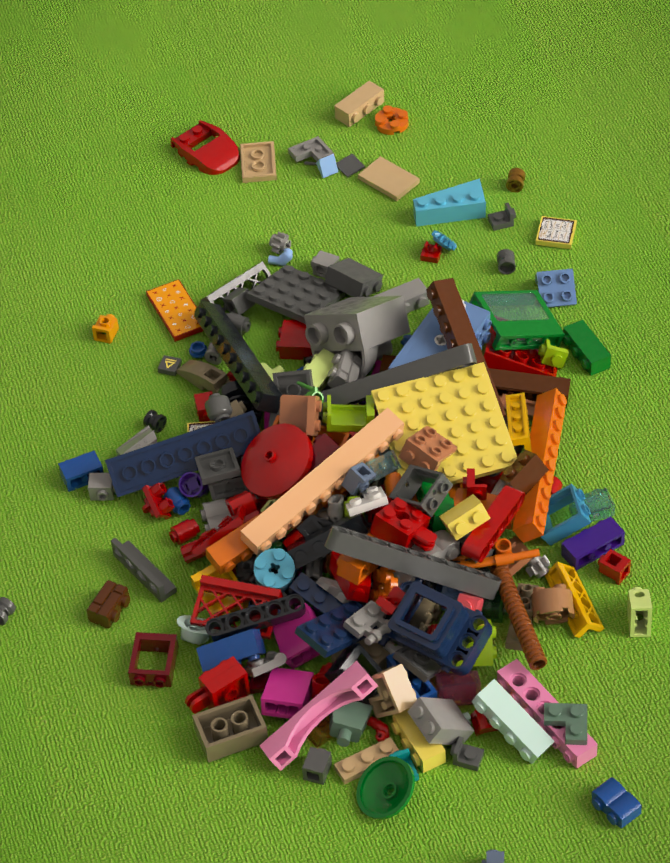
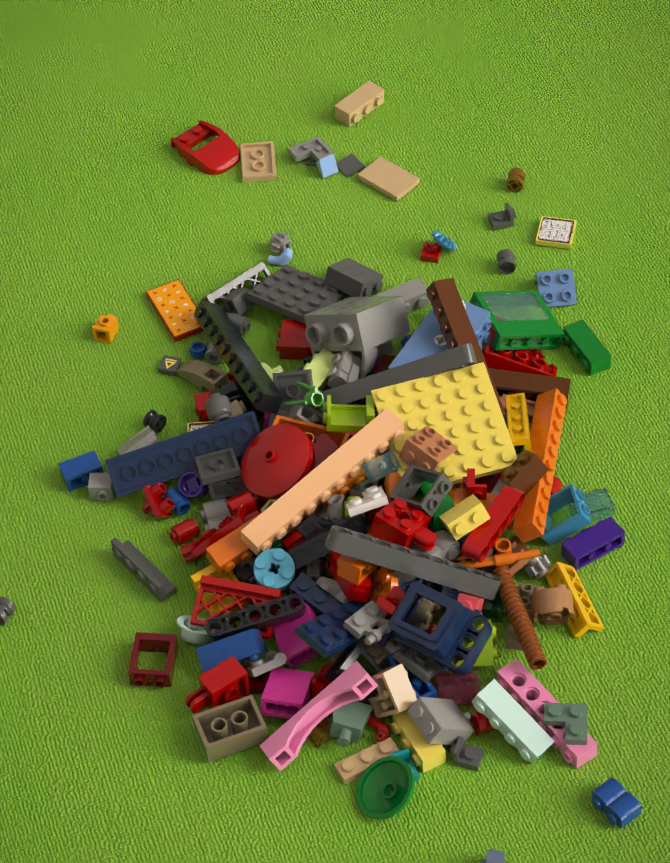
reddish brown brick [87,580,130,629] -> none
nougat bracket [279,395,322,436] -> none
dark grey brick [302,747,332,785] -> none
light grey brick [311,250,340,278] -> none
sand blue brick [341,462,376,496] -> none
orange plate [375,105,409,135] -> none
medium azure wedge [413,178,486,227] -> none
lime bracket [538,339,569,369] -> none
red brick [598,549,631,585] -> none
yellowish green torso [627,587,652,637] -> none

